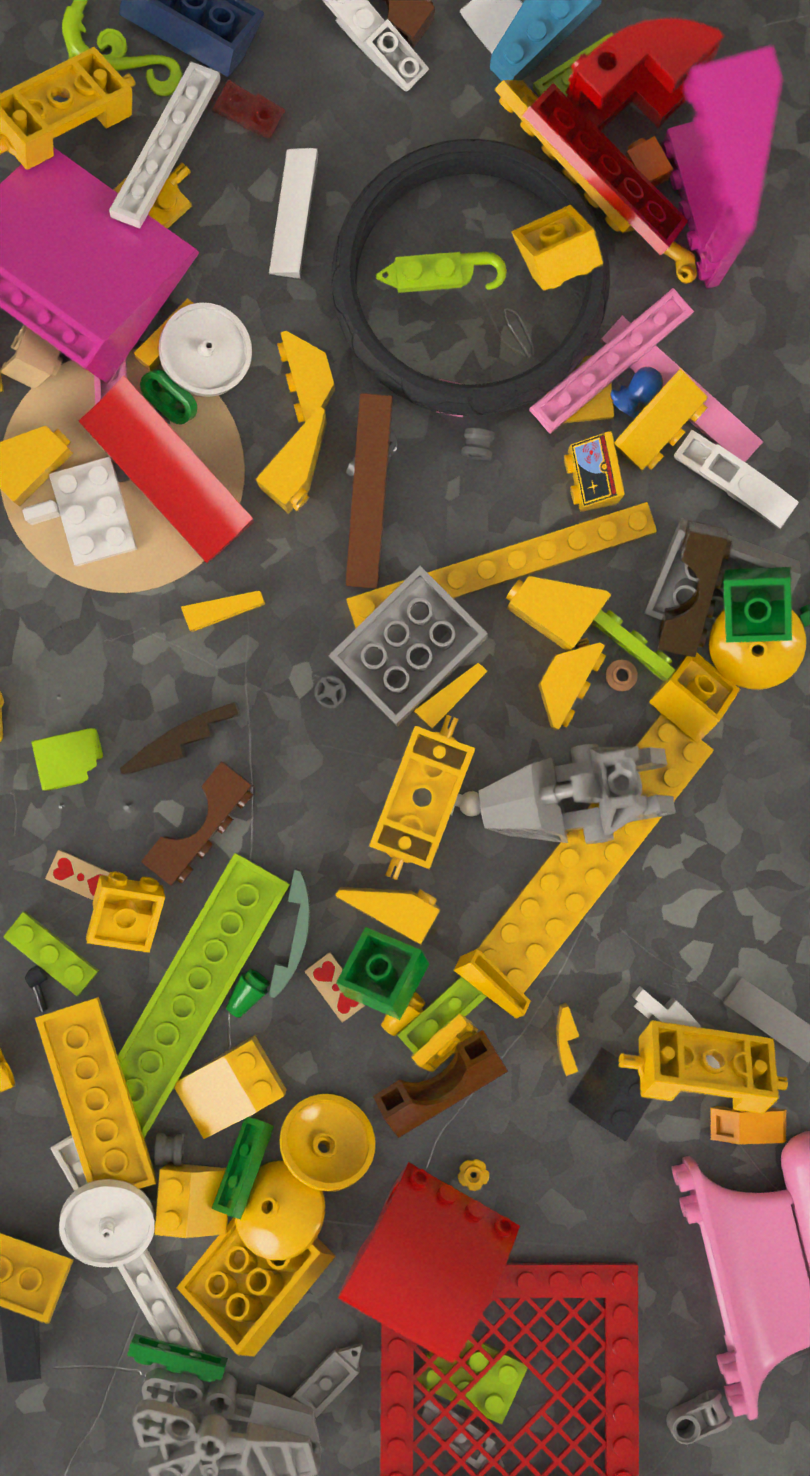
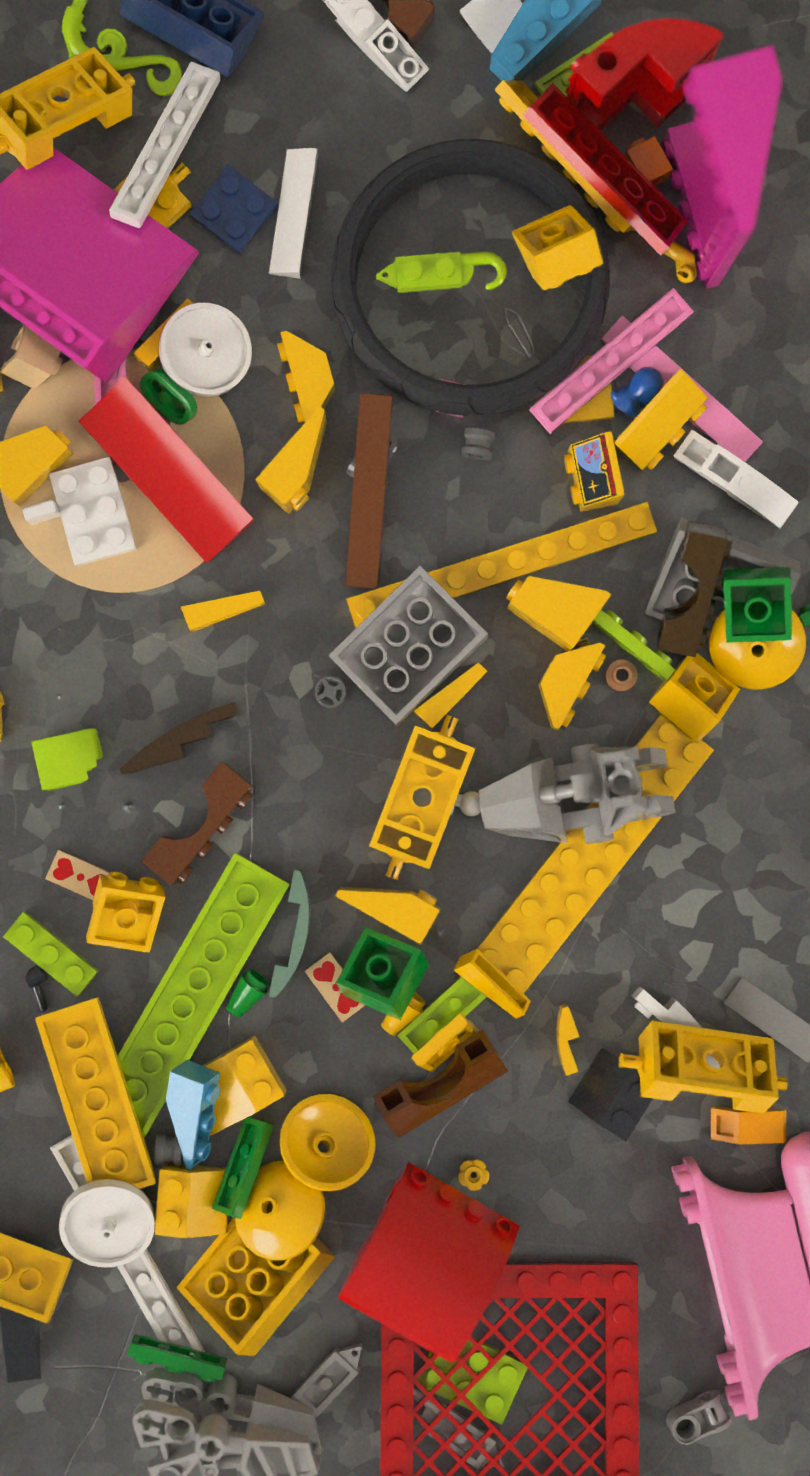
clear red slope [212,80,285,139] -> none
none -> slope [166,1060,220,1170]
none -> dark blue plate [189,164,278,255]

